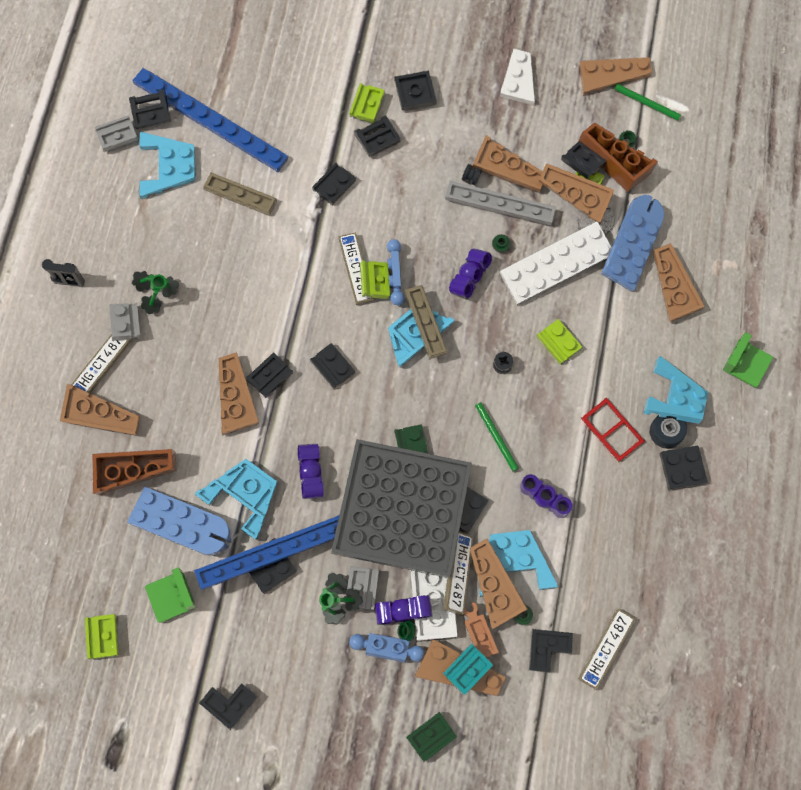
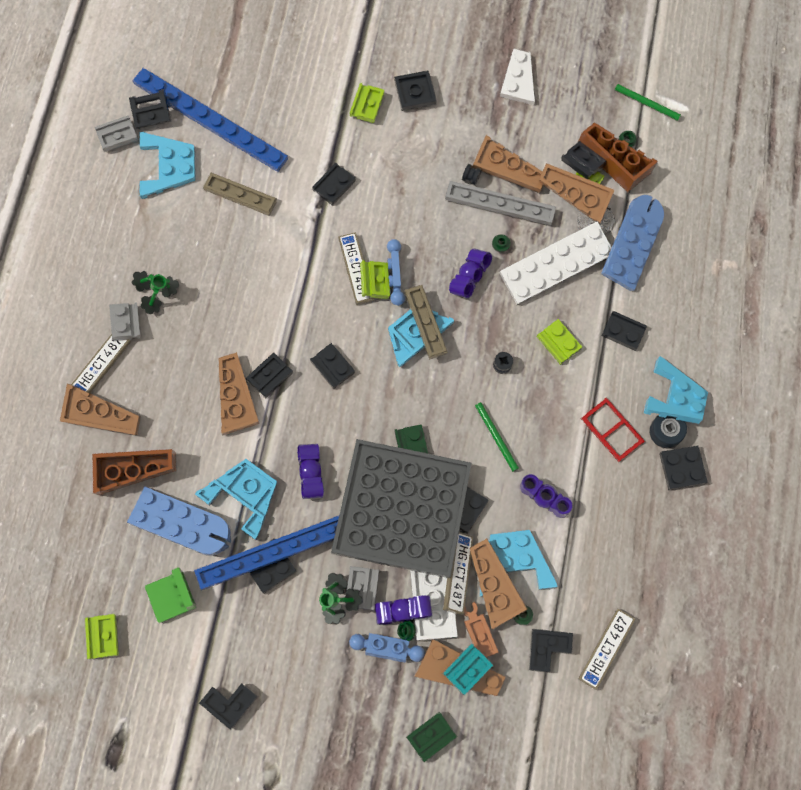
black plate [42,259,85,287] -> none
black plate [354,115,401,157] -> none
medium nougat wing [579,57,652,96] -> none
medium nougat wing [653,243,705,322] -> none
bright green bracket [722,332,773,388] -> none
none -> black plate [601,311,647,351]

